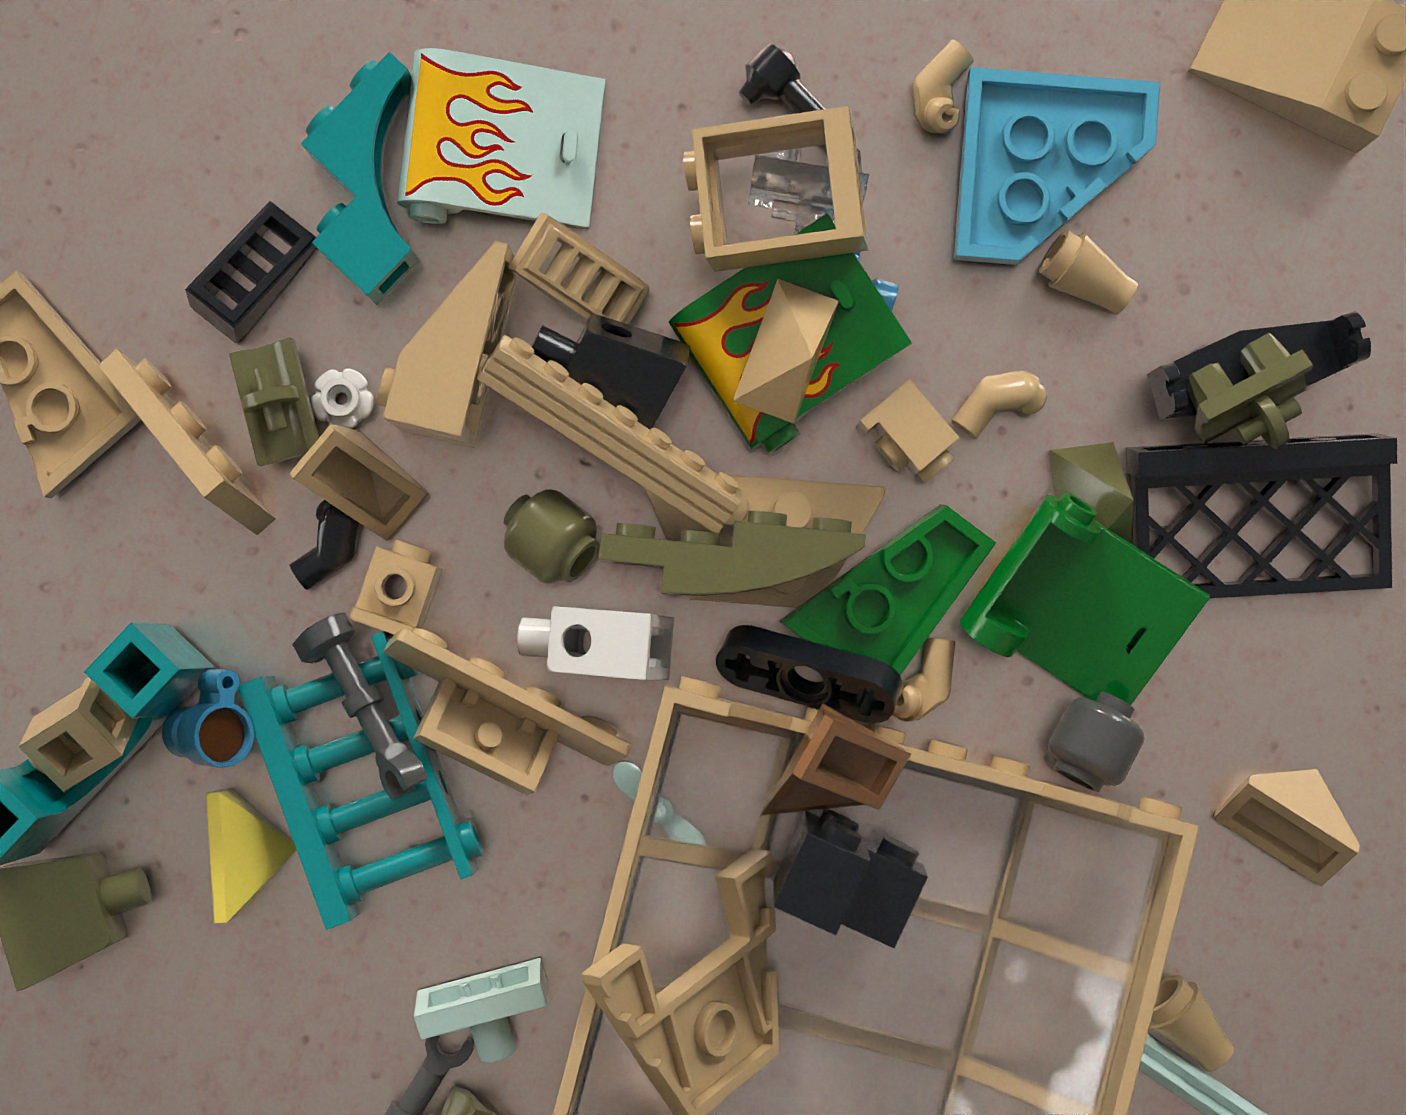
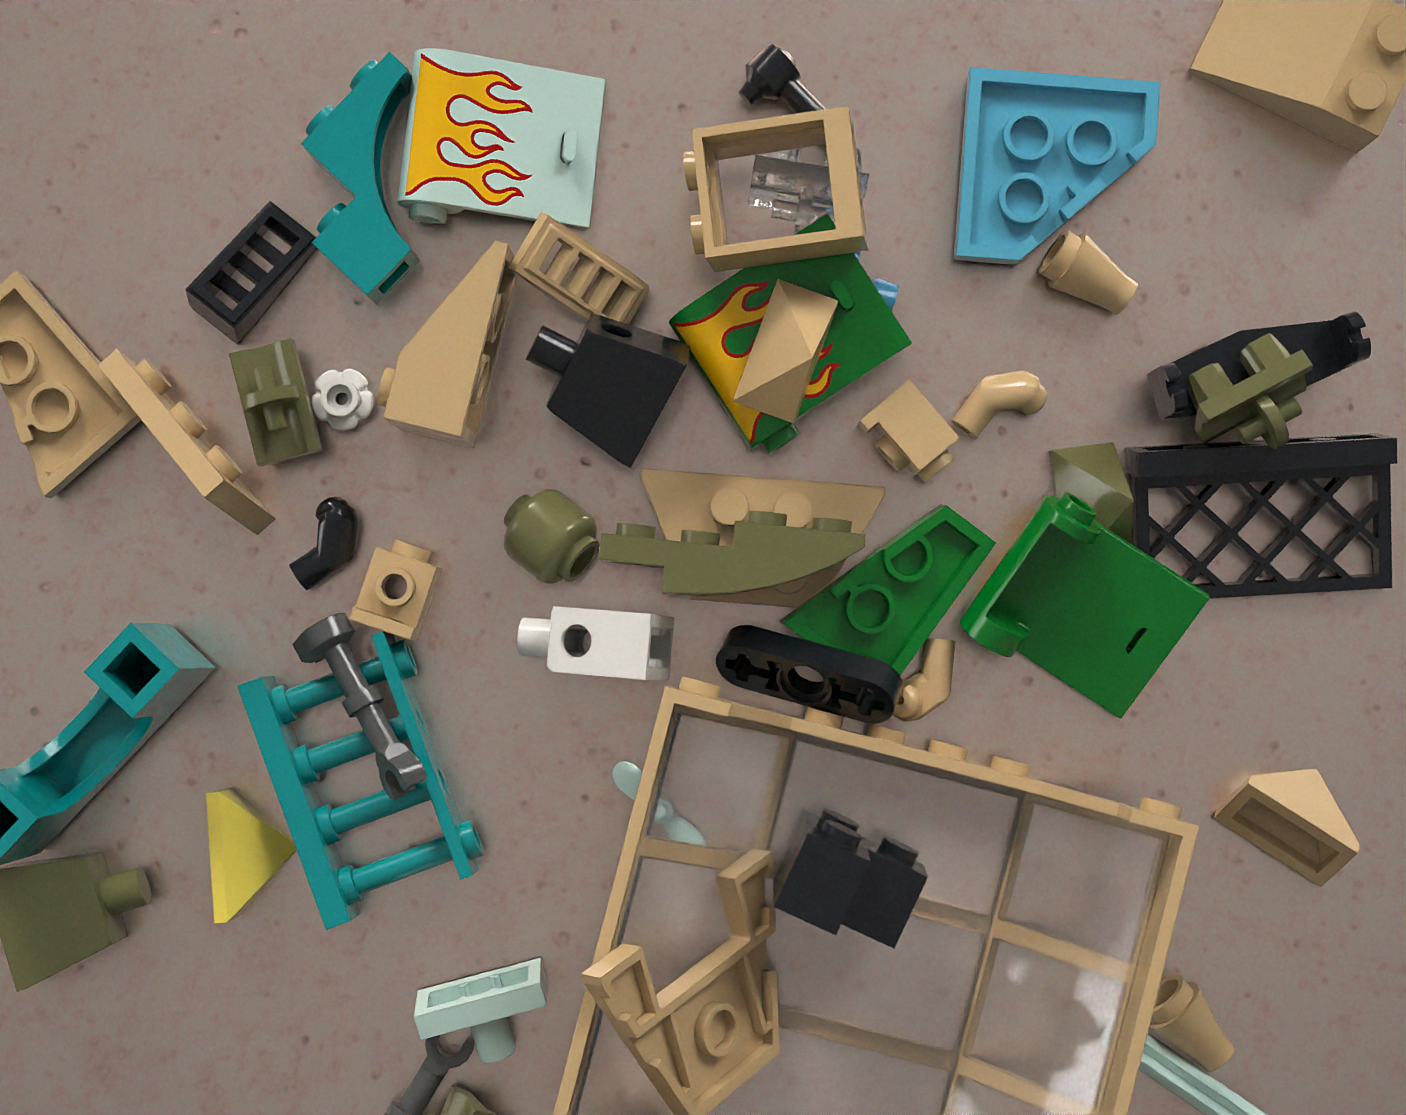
tan brick [18,677,138,792] -> none
dark azure piece [162,669,255,768] -> none
tan slope [289,424,427,541] -> none
tan bracket [383,628,631,795] -> none
tan piece [477,335,741,533] -> none
medium nougat slope [759,703,911,816] -> none
tan arm [912,40,974,134] -> none
dark grey head [1048,692,1145,792] -> none

